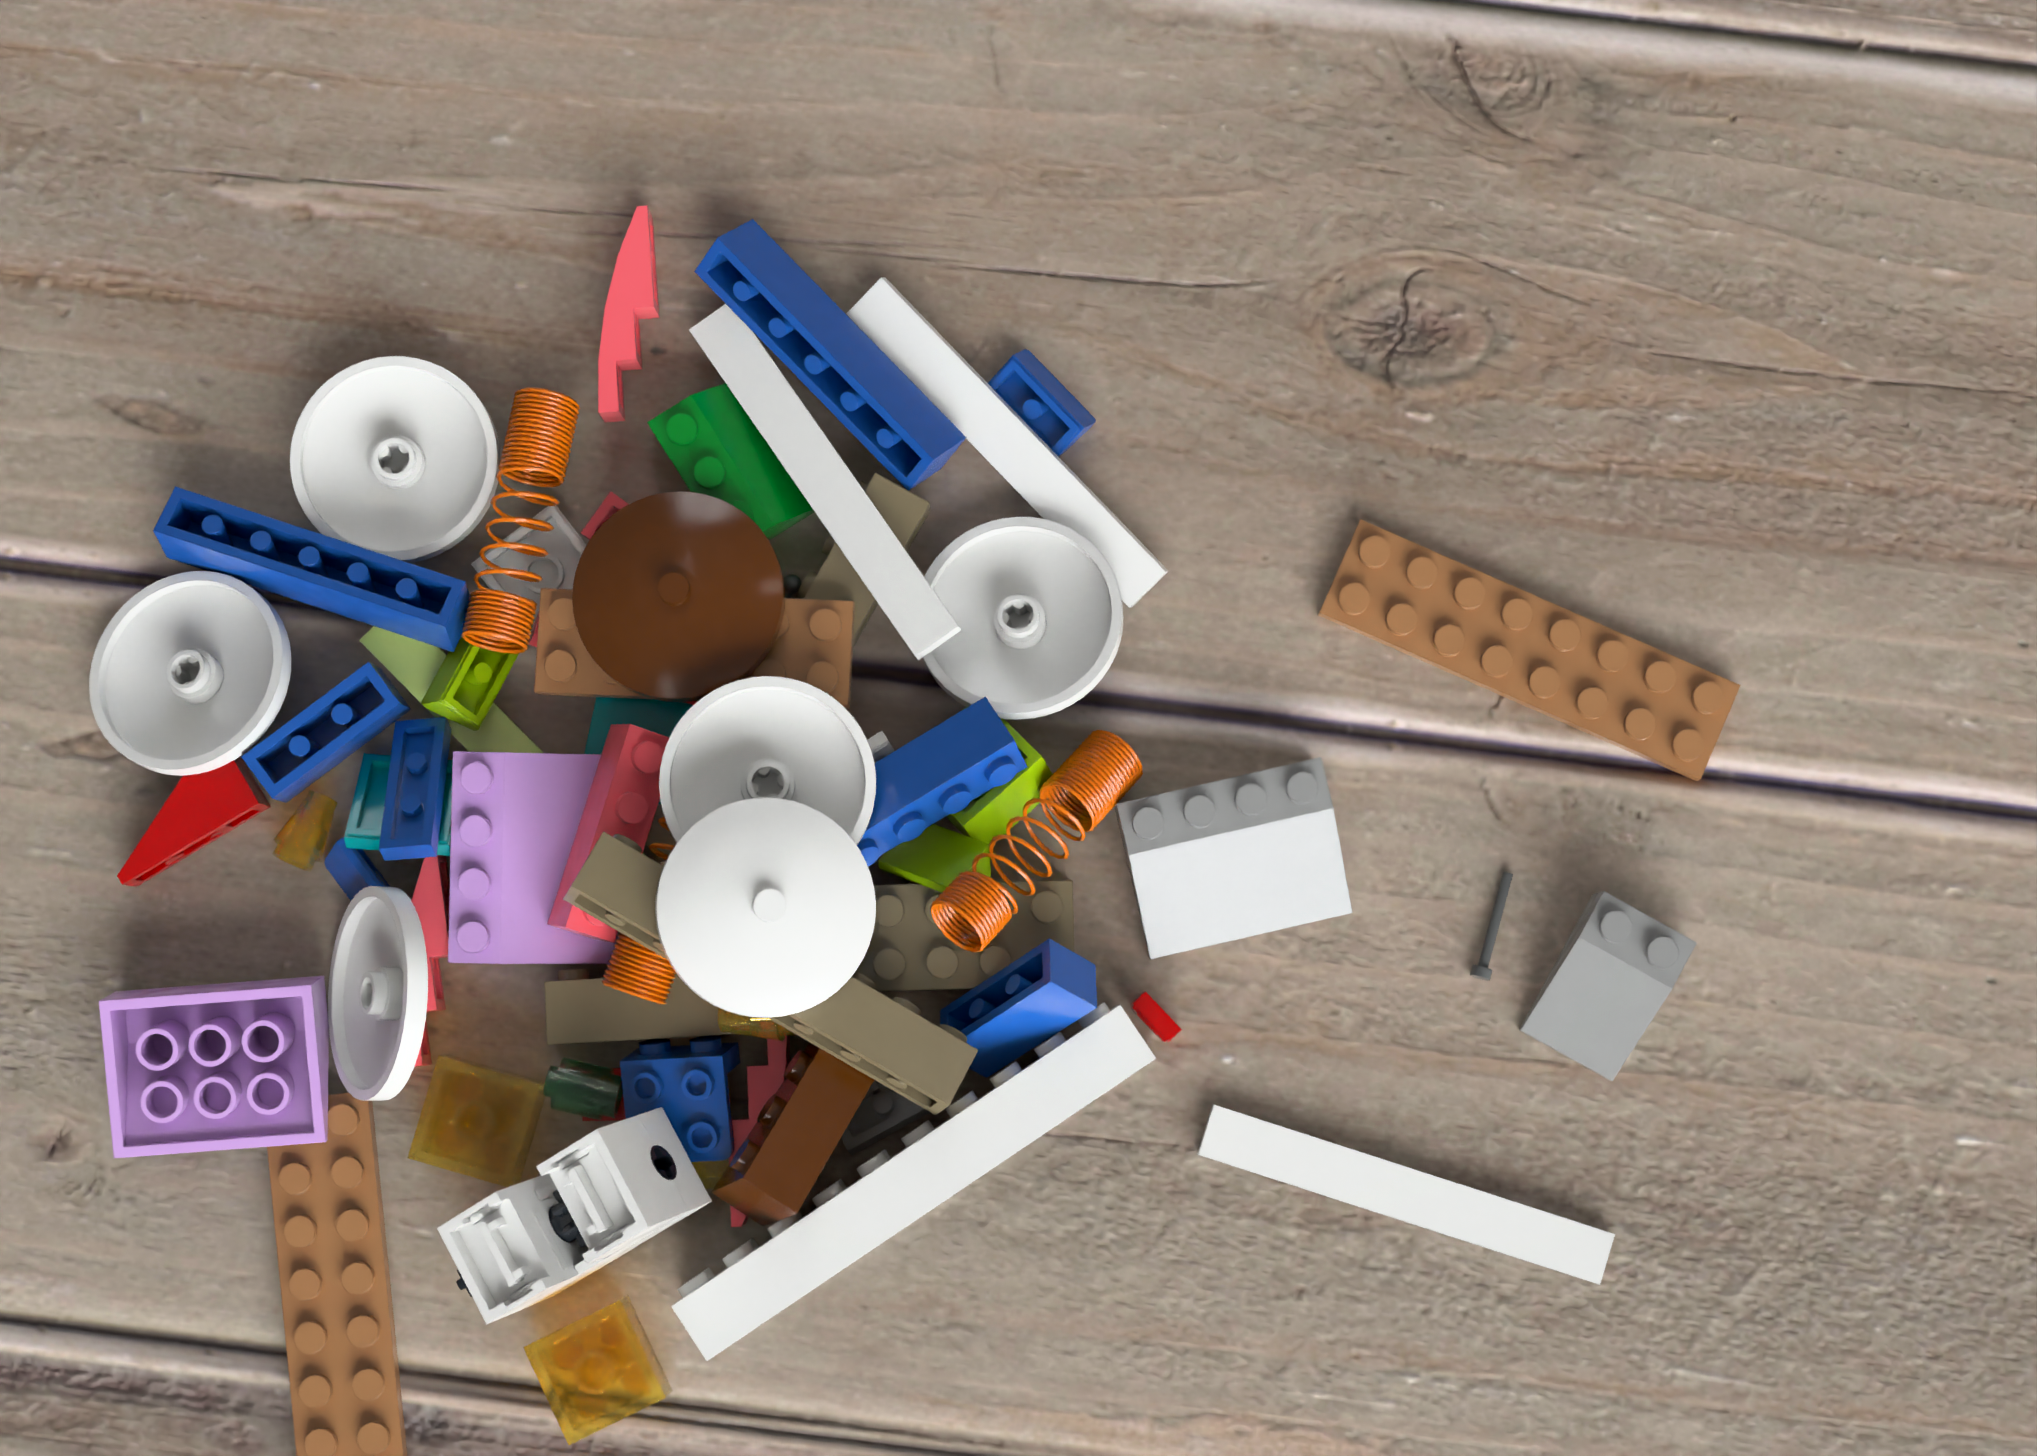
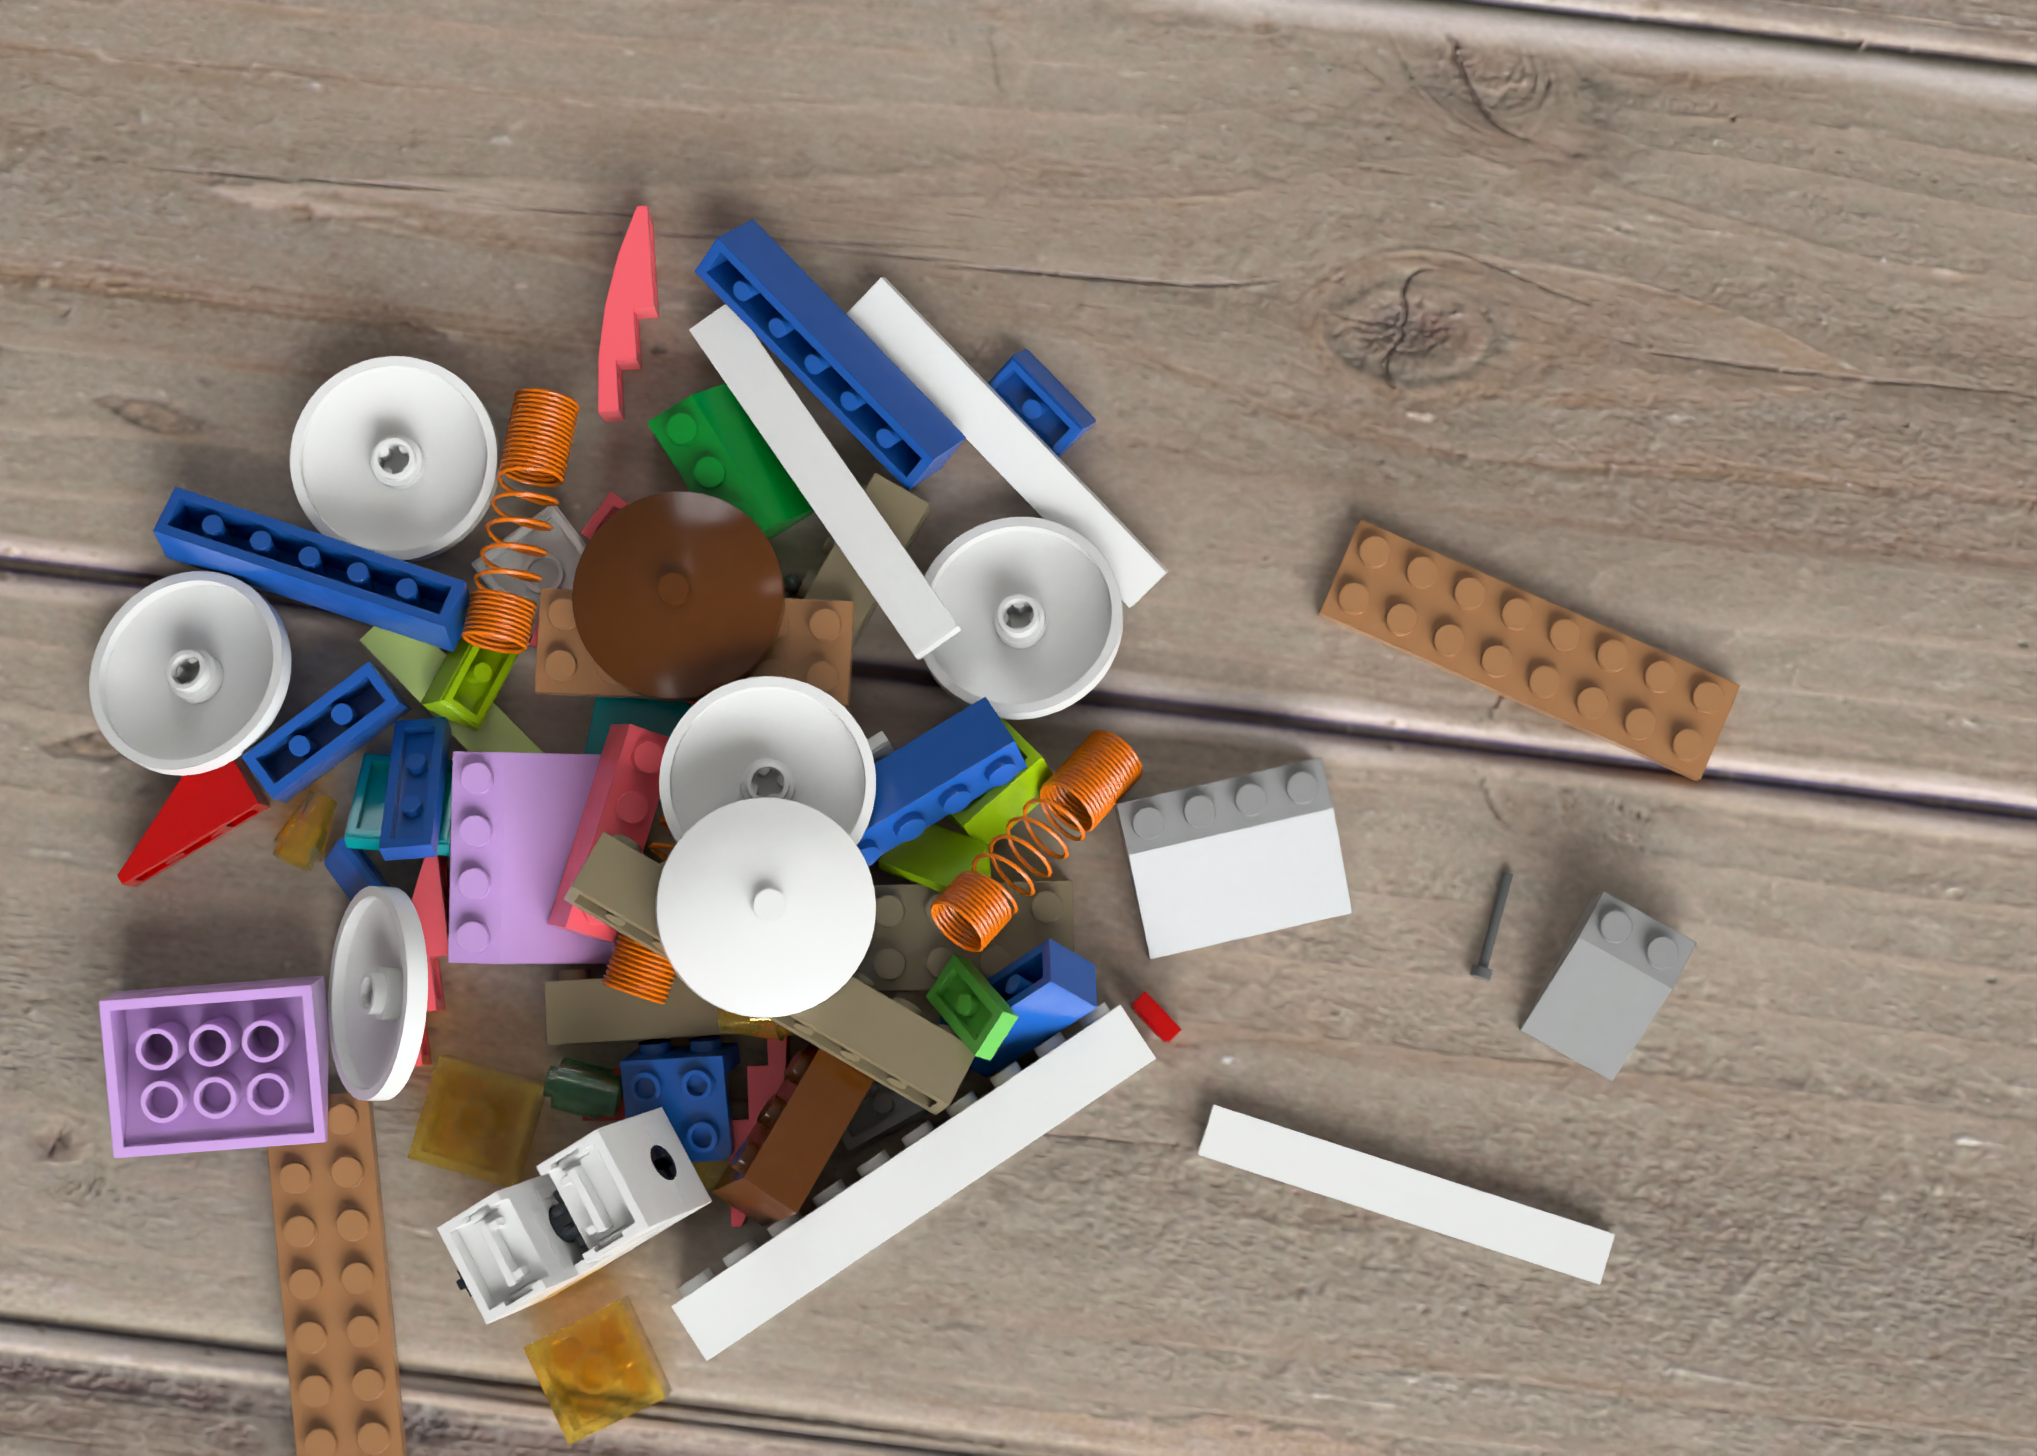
none -> bright green plate [926,954,1019,1061]

